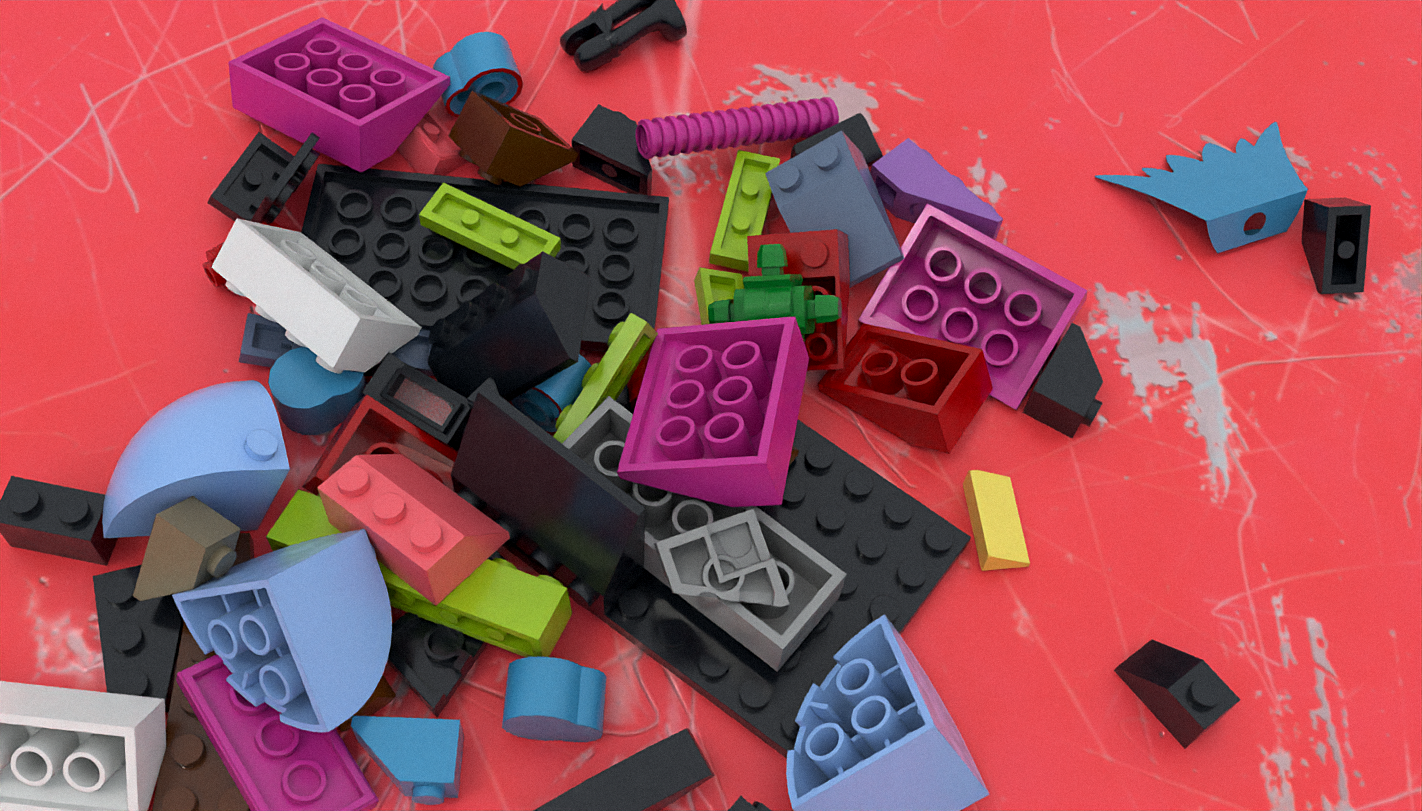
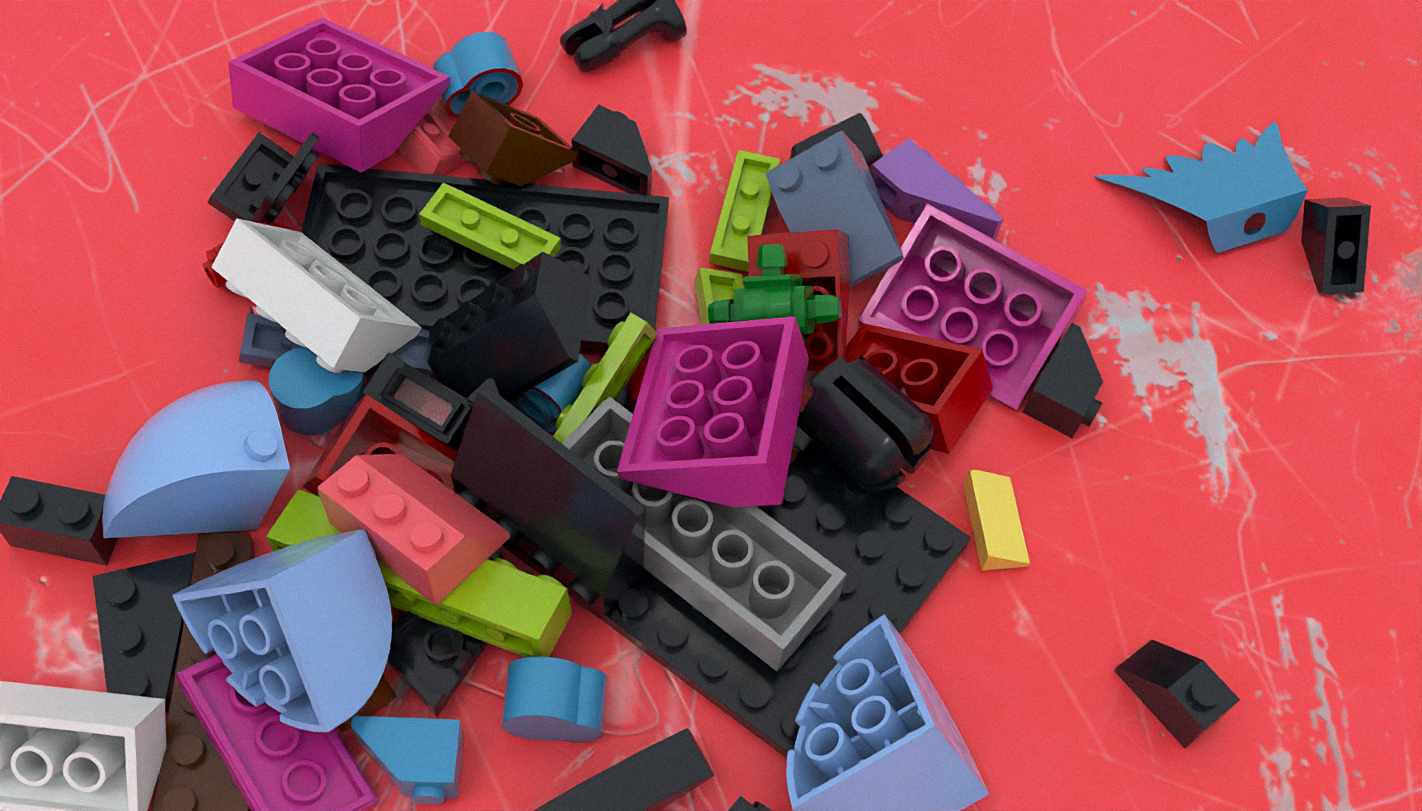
dark tan slope [133,496,241,601] -> none
dark pink piece [635,97,839,159] -> none
light grey slope [653,508,790,607] -> none
none -> black cylinder [797,354,934,493]

